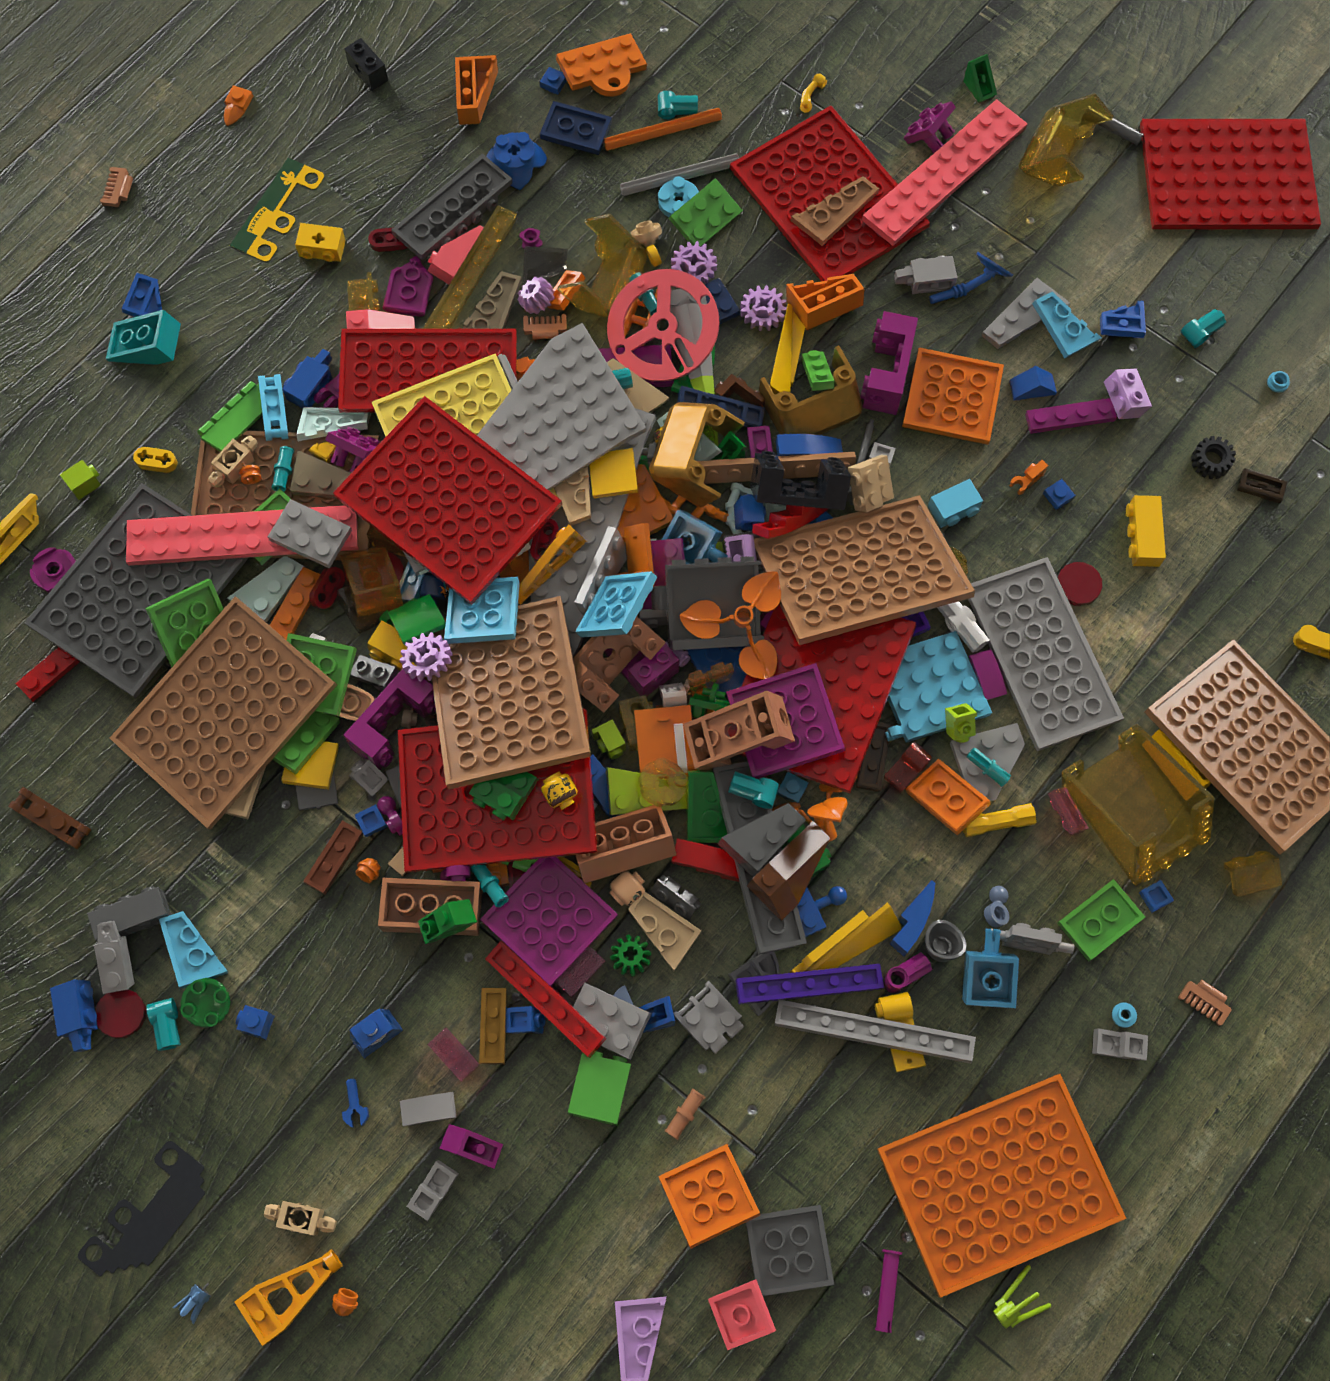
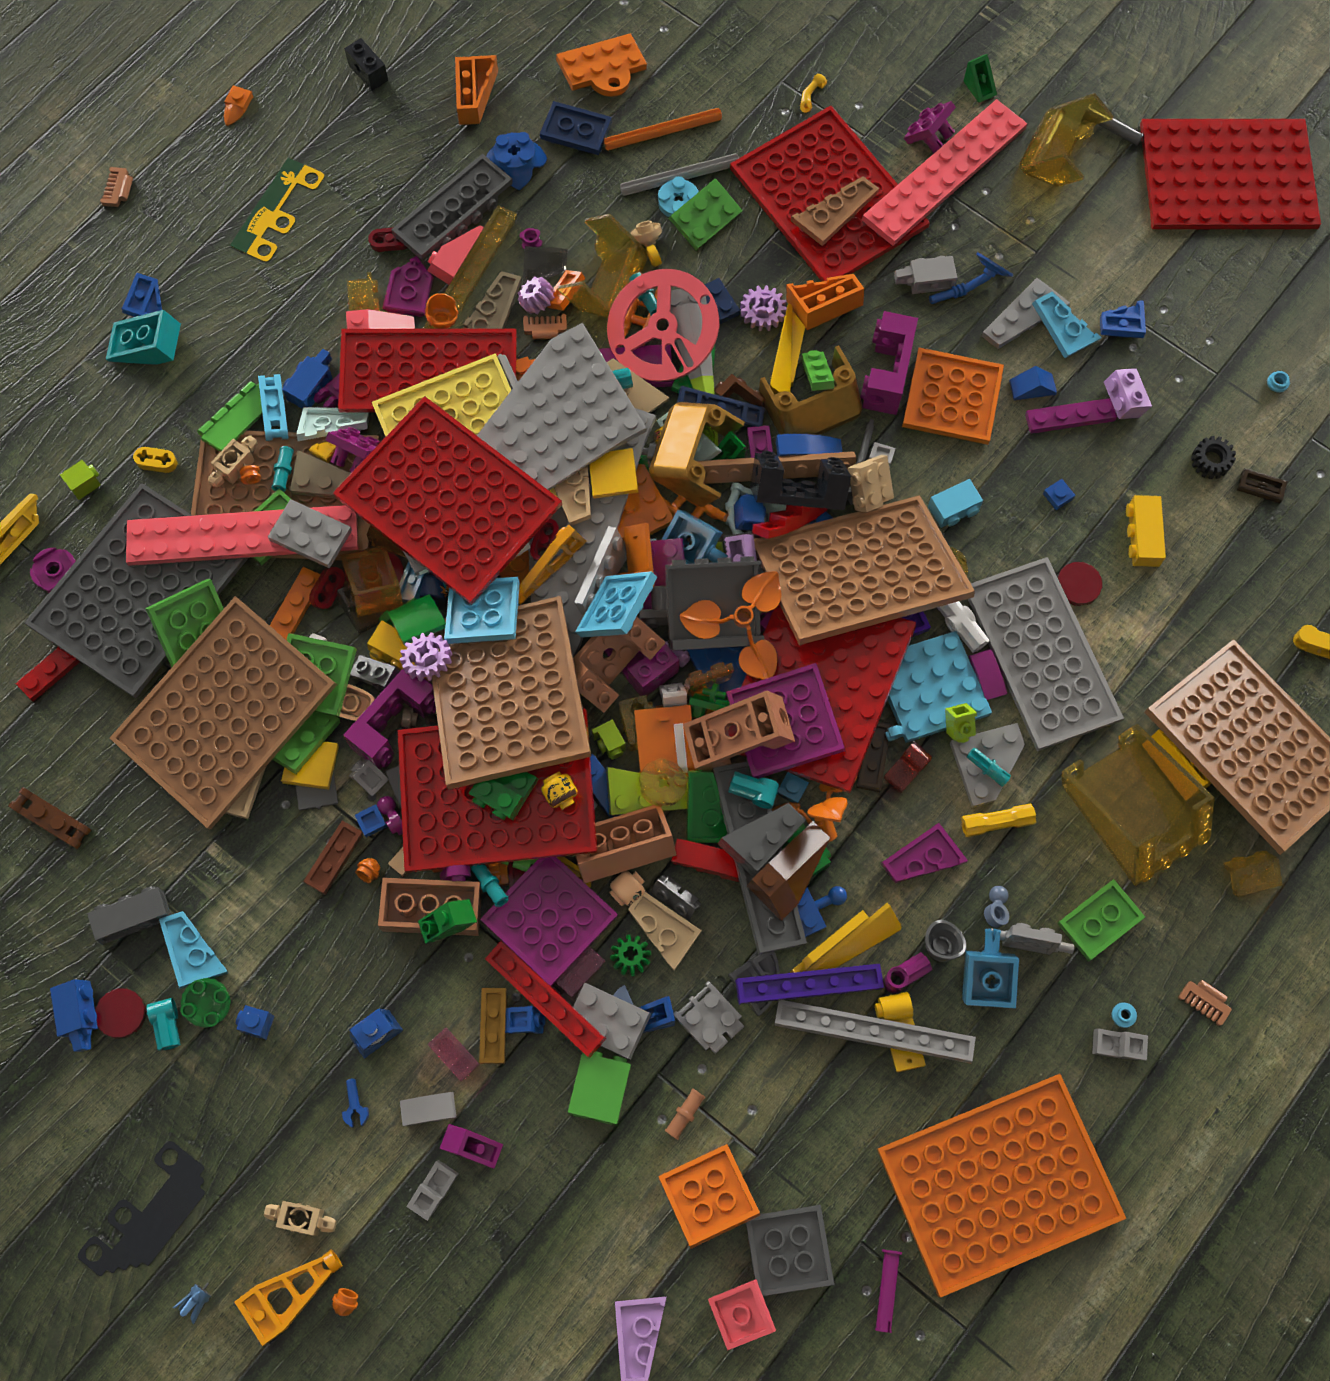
light grey hinge [94,921,135,994] -> none
light aqua wing [227,556,304,623] -> none
yellow brick [295,223,346,262] -> none
blue plate [540,67,567,95] -> none
teal piece [658,91,698,119] -> none
lavender gear [671,241,717,284] -> none
blue slope [890,880,936,956] -> none
orange tile [906,759,991,835] -> none
lime plant [993,1265,1051,1329] -> none
orange plate [1009,460,1049,495] -> none
clear pink plate [1048,787,1089,835] -> none
blue tile [1139,880,1174,913] -> none
teal piece [1181,309,1226,348] -> none
none -> orange hair [425,293,458,329]
none -> magenta wing [881,823,968,884]

